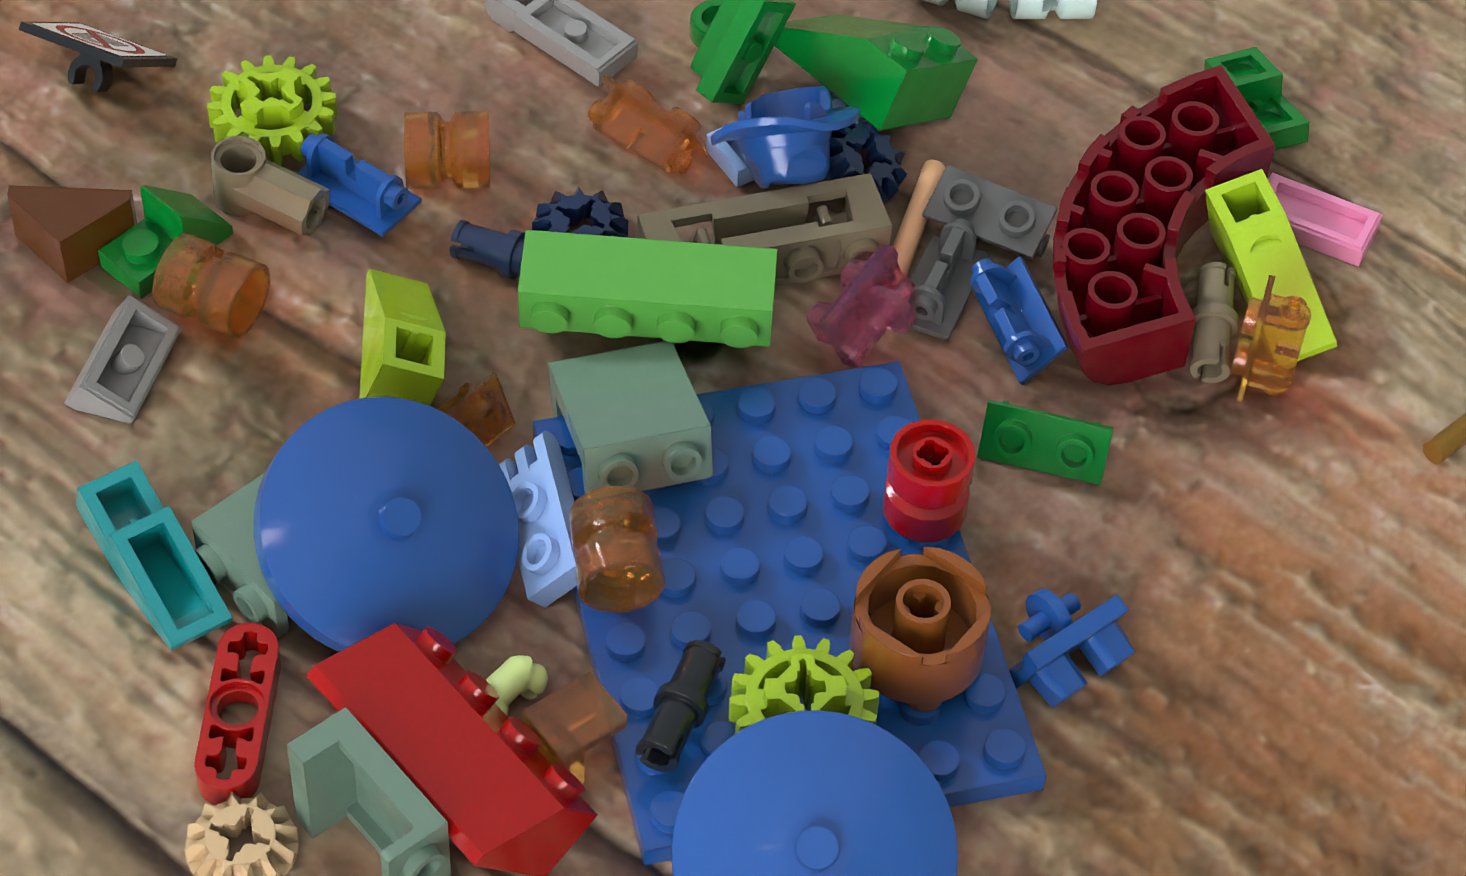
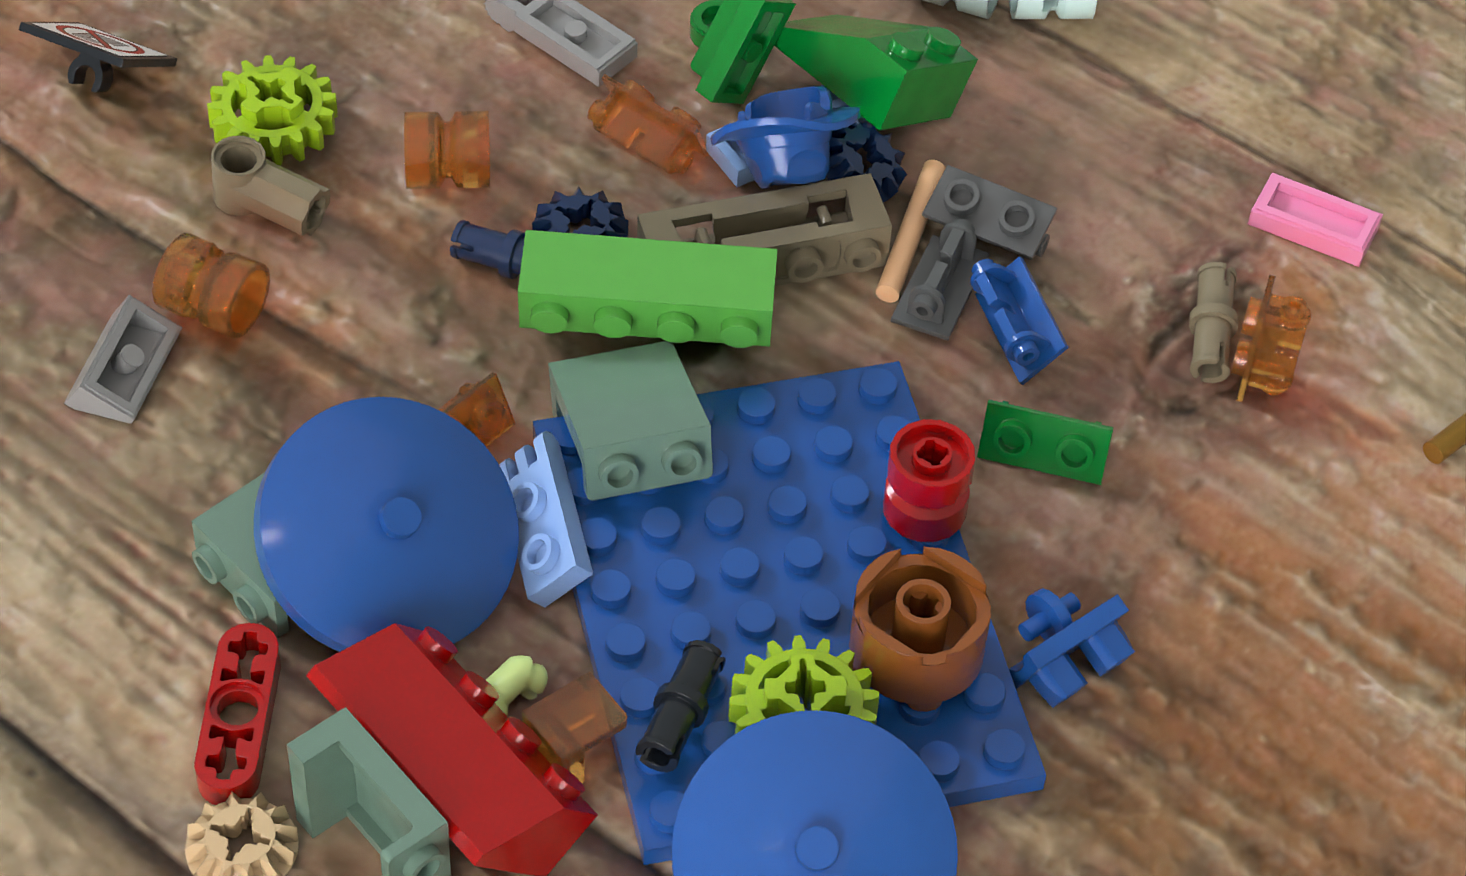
reddish brown slope [7,185,137,283] -> none
teal slope [76,460,233,651] -> none
green slope [98,185,233,299] -> none
blue hinge [296,133,422,237] -> none
lime slope [359,268,446,406] -> none
clear orange wheel [569,486,665,613] -> none
clear pink hips [807,244,916,368] -> none
dark red brick [1053,65,1275,385] -> none
green slope [1204,47,1310,151] -> none
lime slope [1205,169,1337,368] -> none

